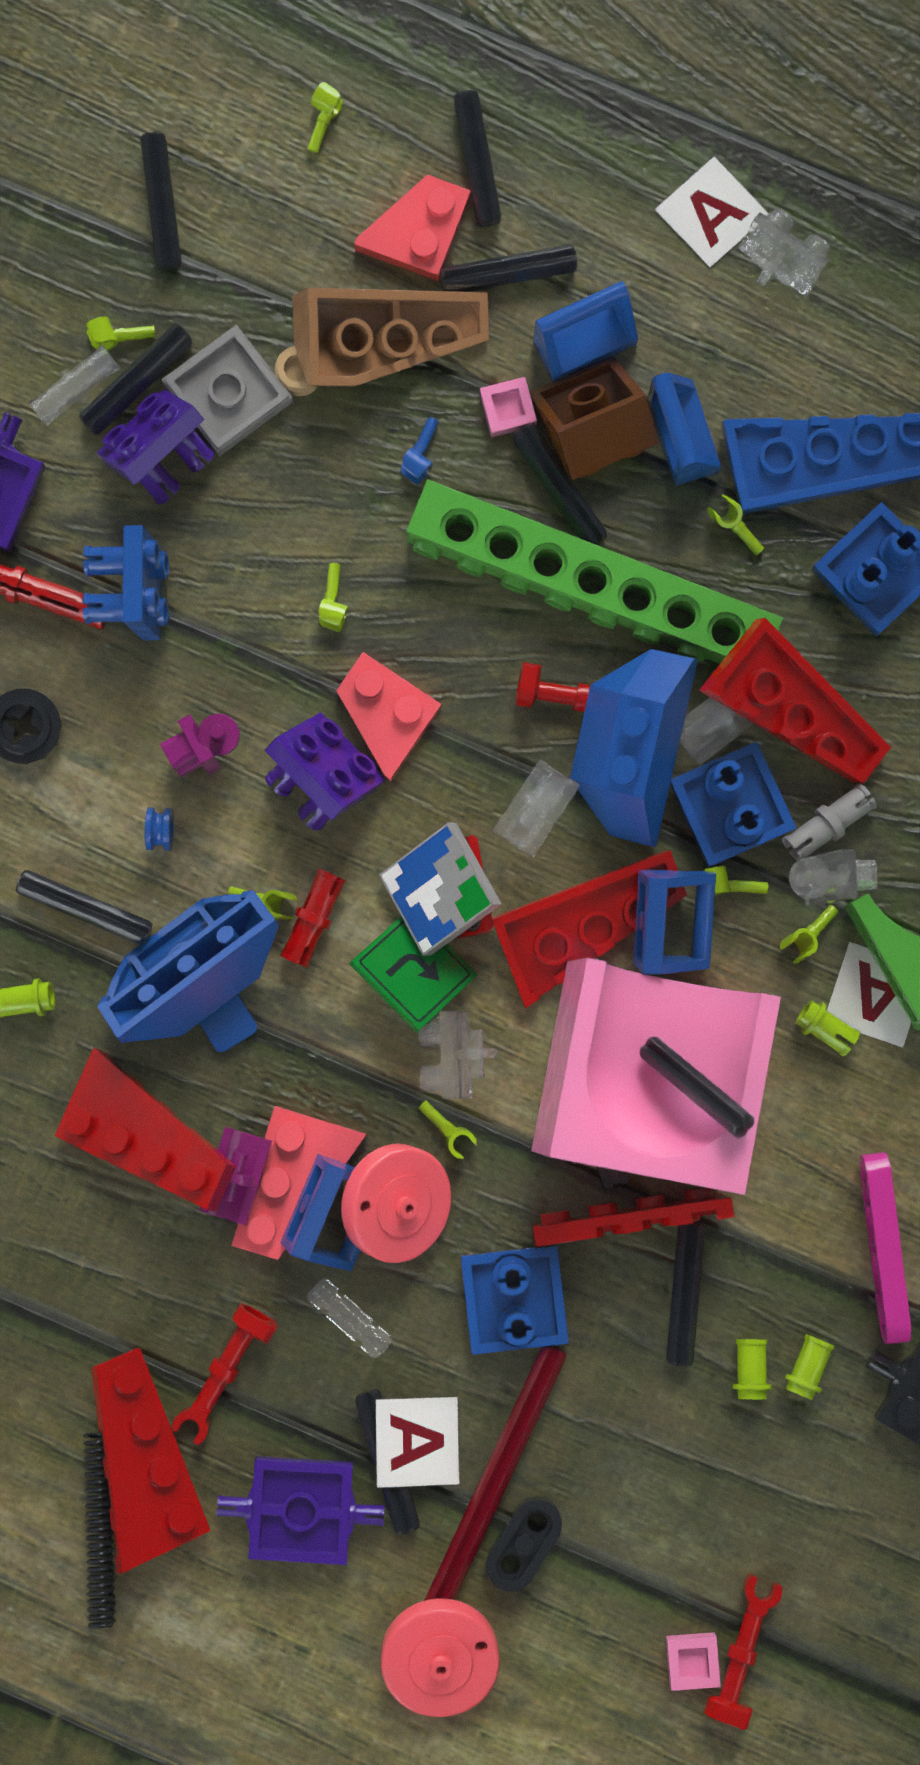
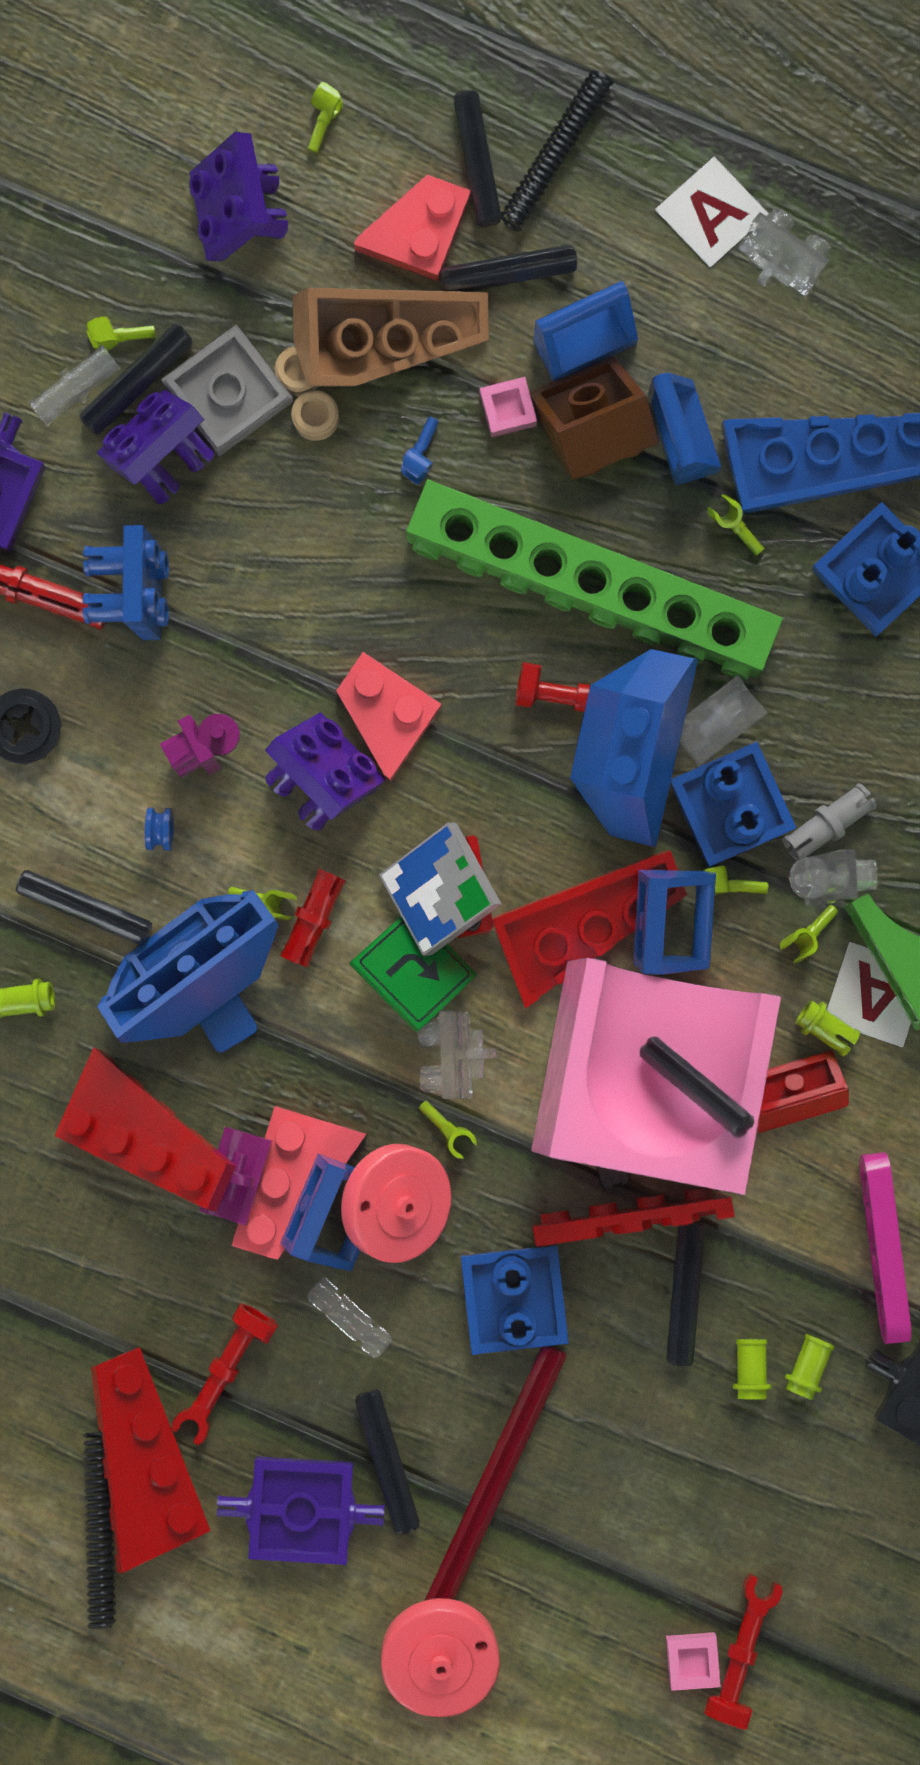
black axle [140,132,182,270] -> none
lime hand [319,563,349,632] -> none
white sticker [376,1397,459,1488] -> none
black plate [486,1496,562,1592] -> none
clear hips [493,759,580,858] -> none
black axle [513,424,607,545] -> none
red wing [699,618,891,783] -> none
none -> dark purple plate [189,132,288,262]
none -> tan tile [292,390,339,441]
none -> black piece [501,70,614,232]
none -> red slope [757,1050,849,1133]

